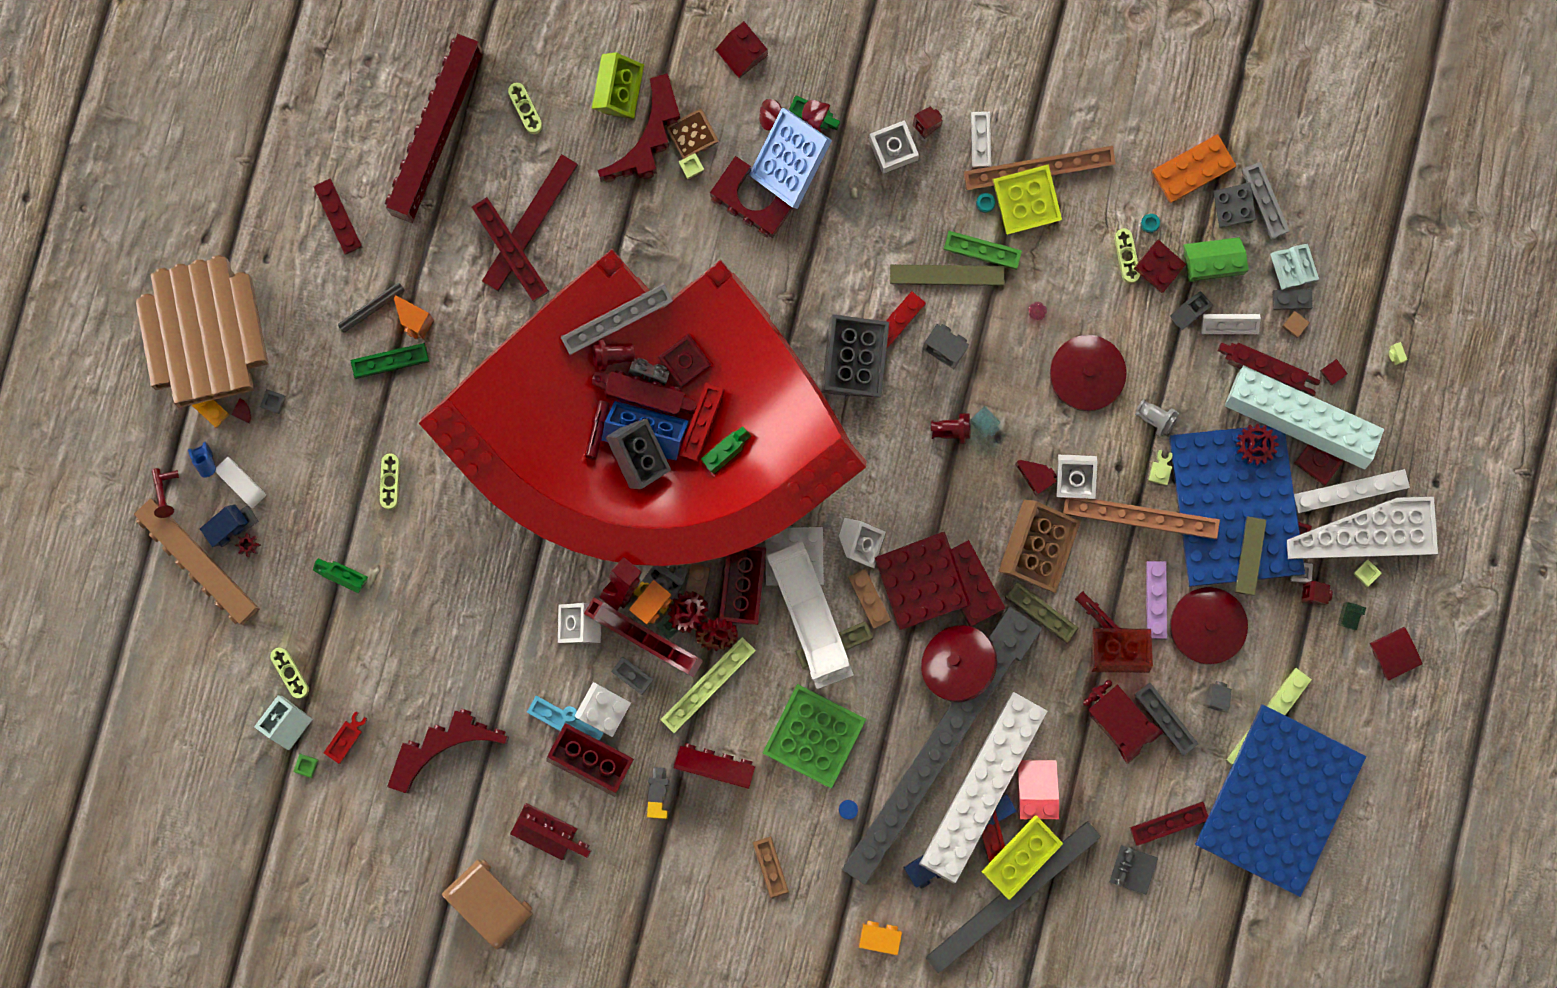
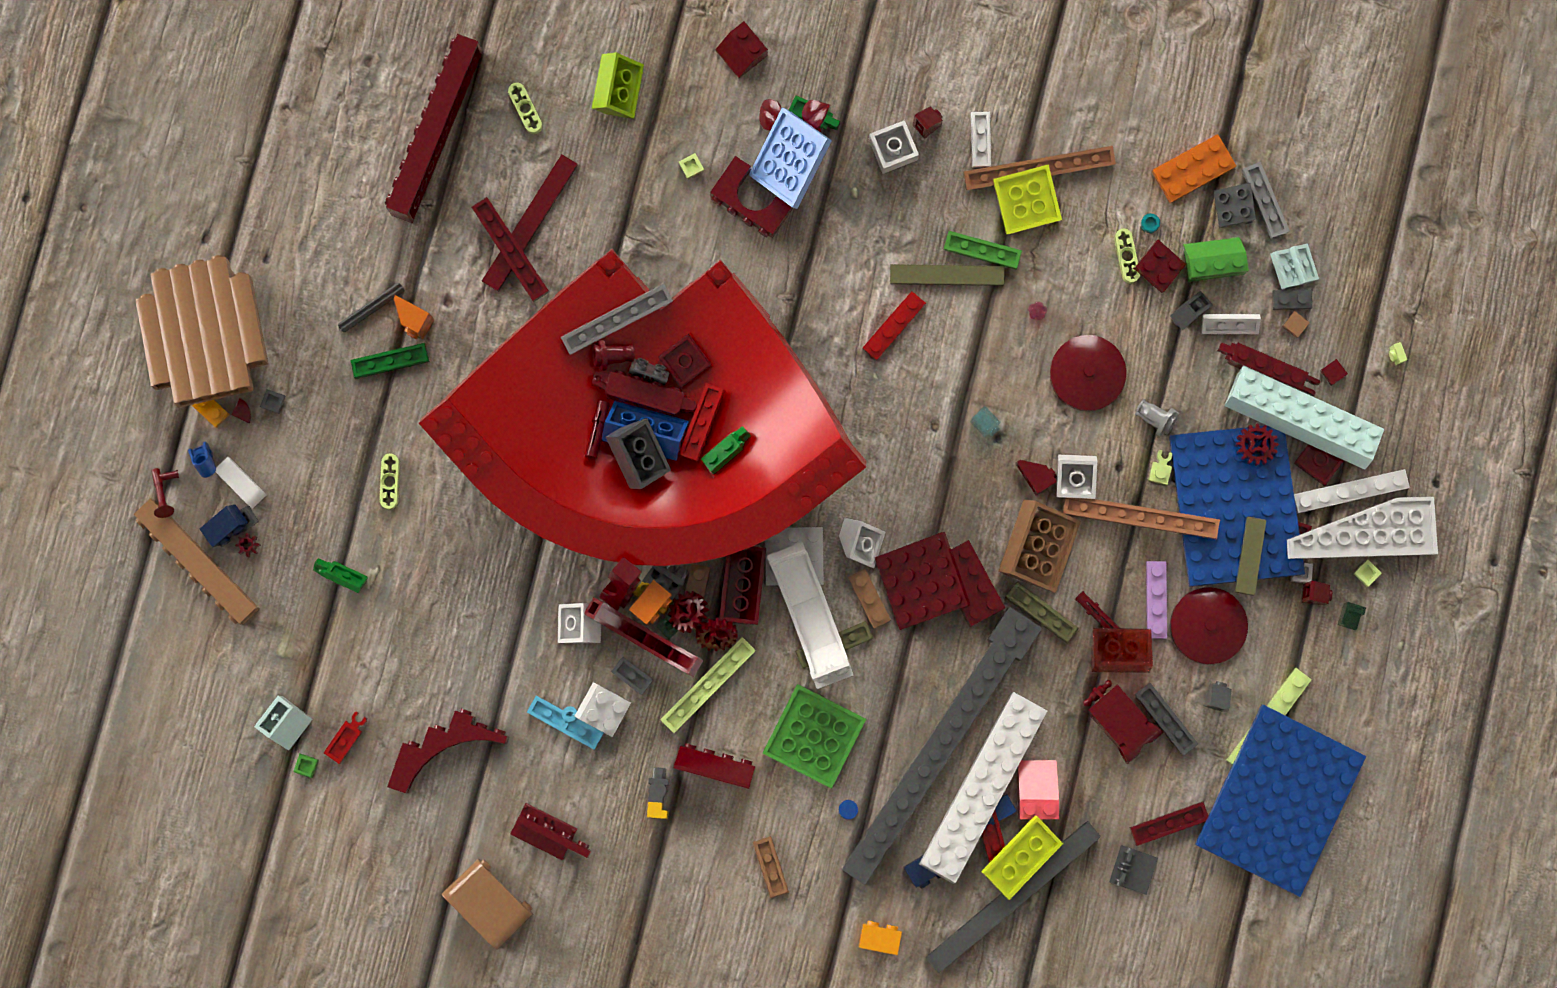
yellowish green beam [270,648,309,698] -> none
dark red plate [313,178,362,255] -> none
dark red slope [546,723,634,797] -> none
dark red arch [598,73,681,183] -> none
slope [666,109,719,159] -> none
dark grey slope [821,314,889,398] -> none
dark red dish [921,625,997,702] -> none
dark grey brick [922,324,969,370] -> none
dark red piece [931,413,971,444] -> none
teal tile [976,193,996,213] -> none
dark red slope [1370,627,1423,681] -> none

